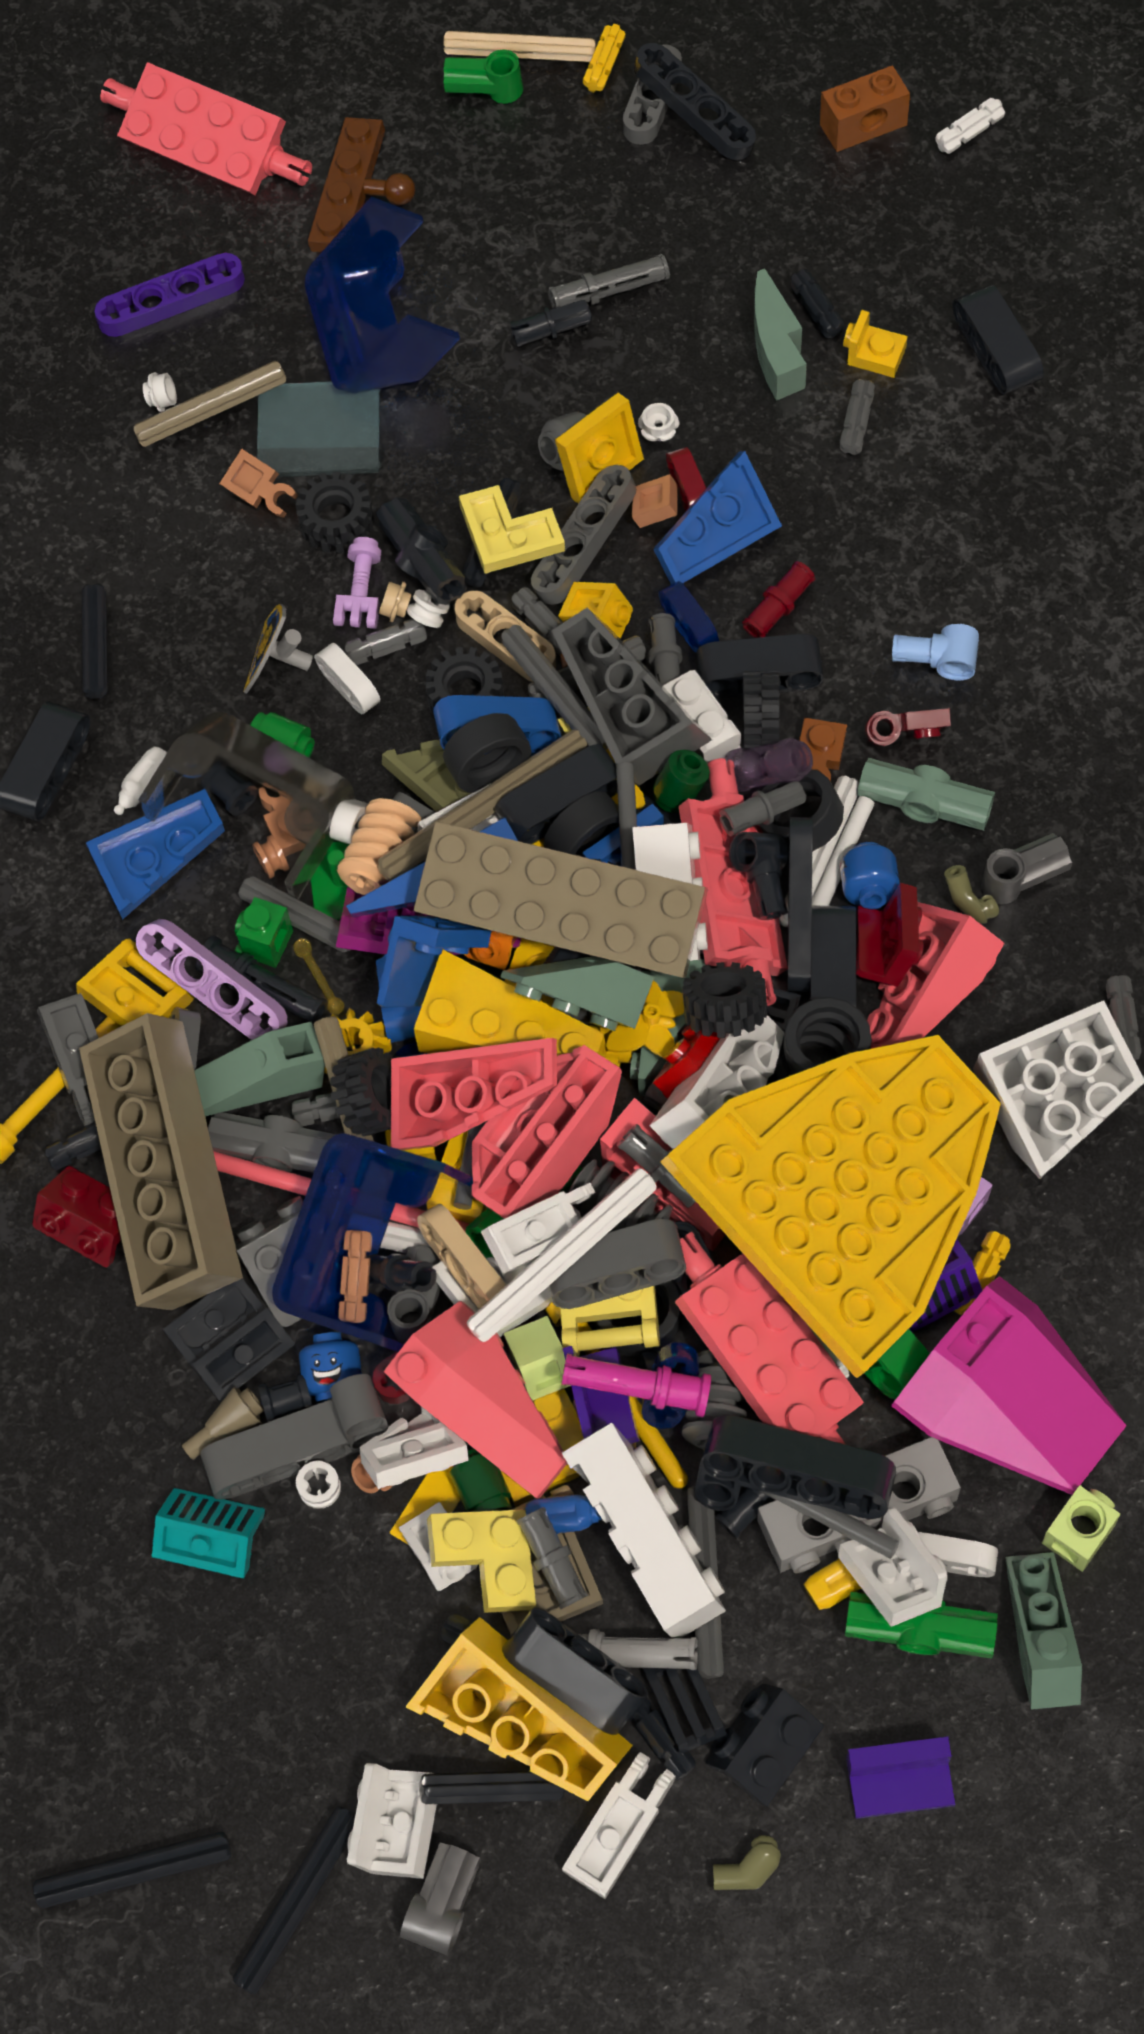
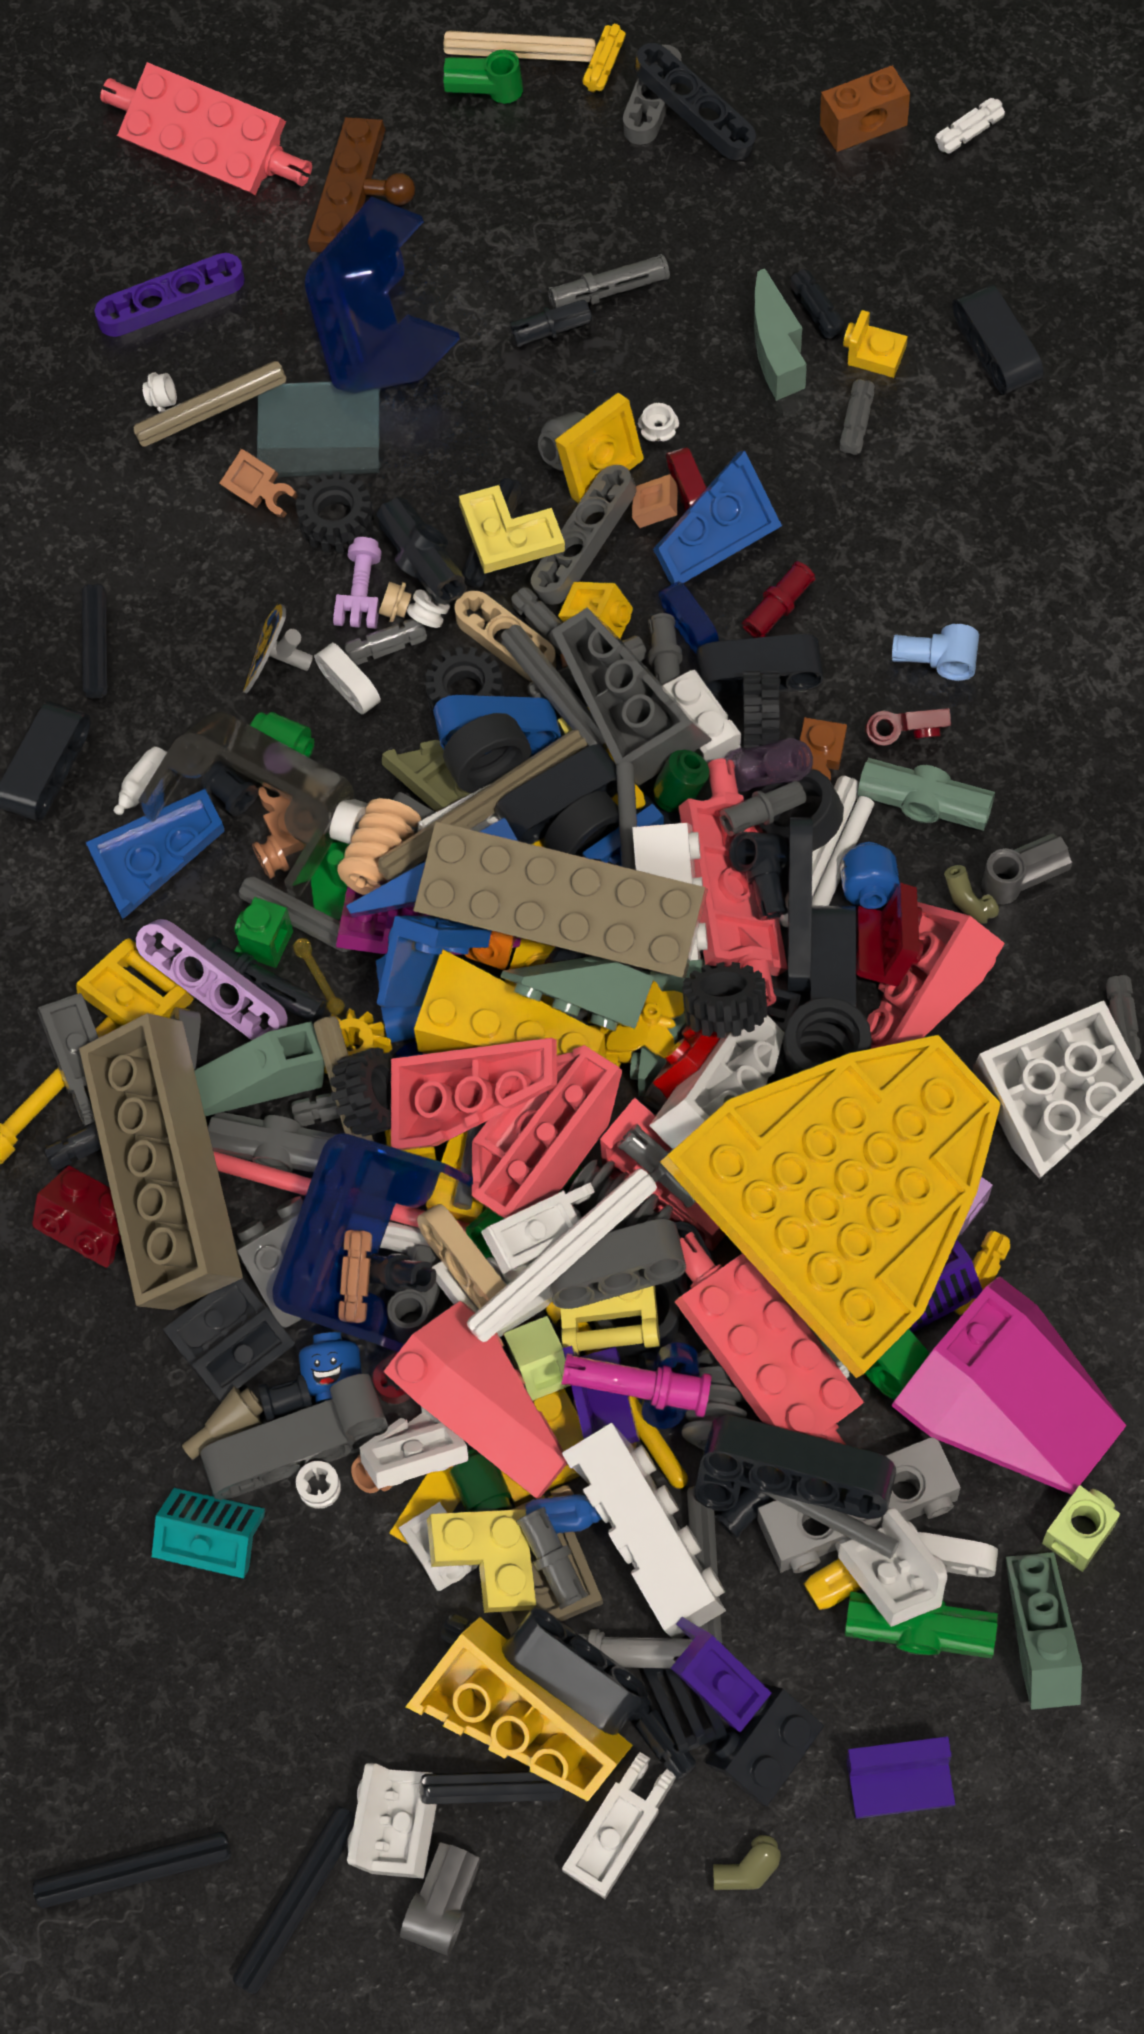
none -> dark purple panel [671,1617,771,1732]

